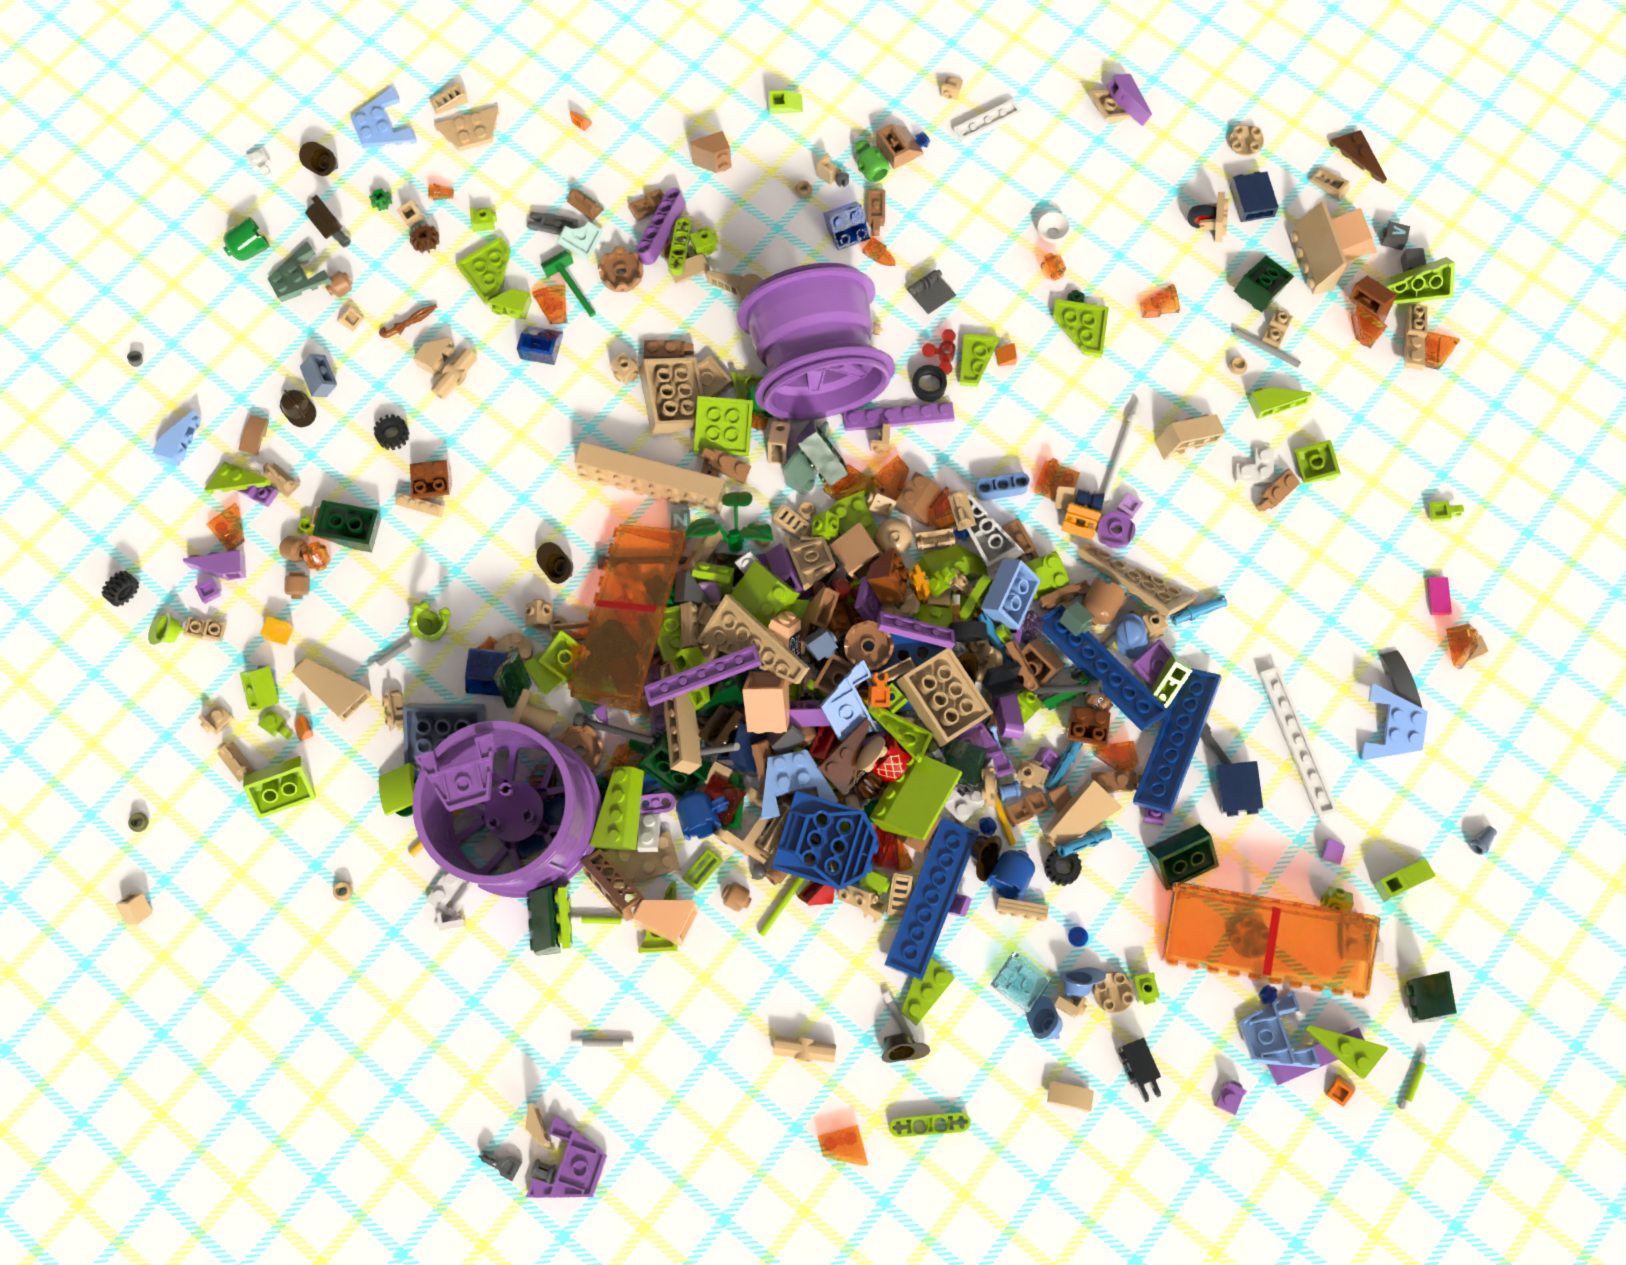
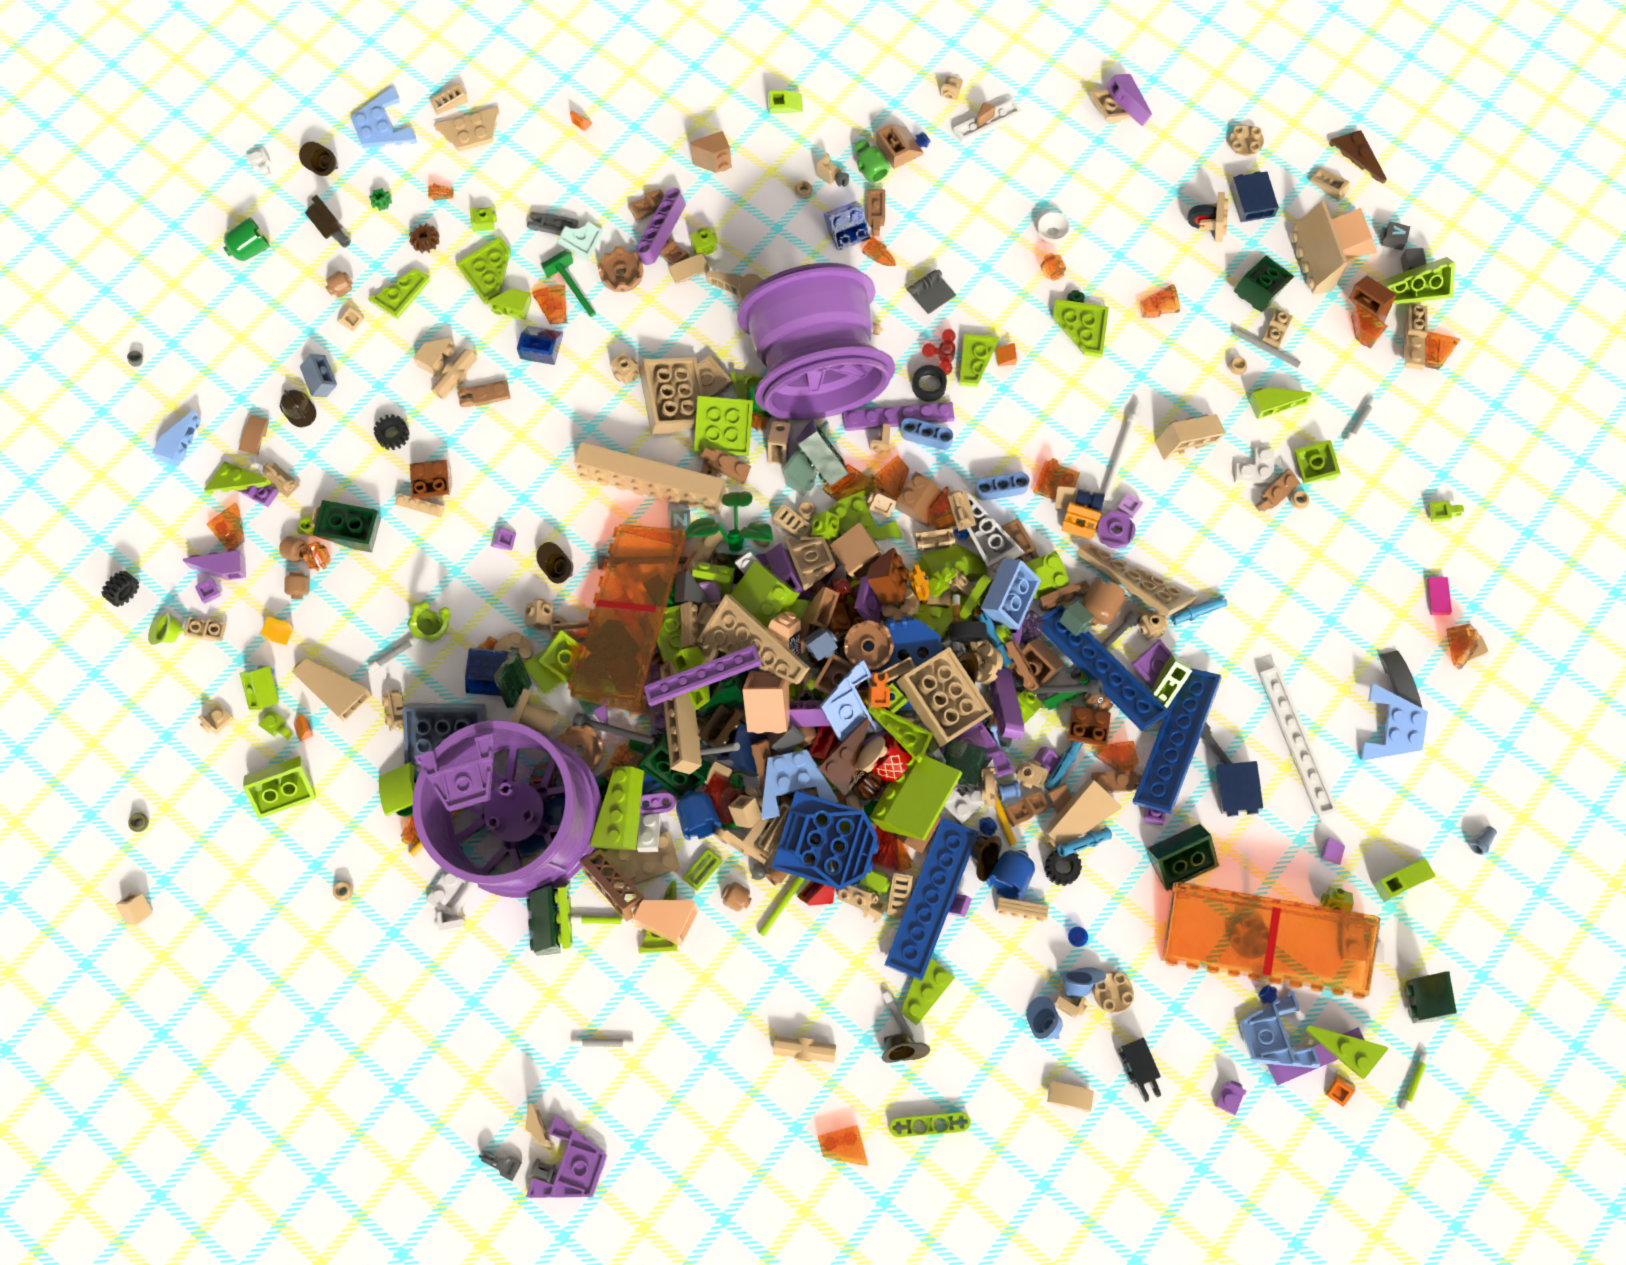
tan hinge [217,741,255,782] -> none
sand green wing [267,241,333,303] -> none
dark orange piece [379,304,438,339] -> none
tan brick [397,200,427,228] -> none
medium nougat hinge [567,188,604,221] -> none
medium nougat hinge [643,340,694,359] -> none
lime beam [668,218,691,276] -> none
blue plate [711,796,730,813] -> none
tan cylinder [875,518,913,555] -> none
medium lavender plate [877,611,955,649] -> none
black panel [981,661,1025,699] -> none
clear light blue slope [990,952,1052,1013] -> none
medium blue piece [1115,613,1148,659] -> none
lime brick [1131,972,1160,1005] -> none
none -> lime wing [368,268,431,319]
none -> clear orange cone [400,815,420,845]
none -> medium nougat hinge [457,380,511,407]
none -> medium lavender slope [490,527,516,551]
none -> tan brick [728,795,761,829]
none -> medium blue beam [900,418,953,450]
none -> medium nougat slope [976,102,996,127]
none -> tan plate [1290,491,1310,509]
none -> light grey bar [1344,398,1377,444]

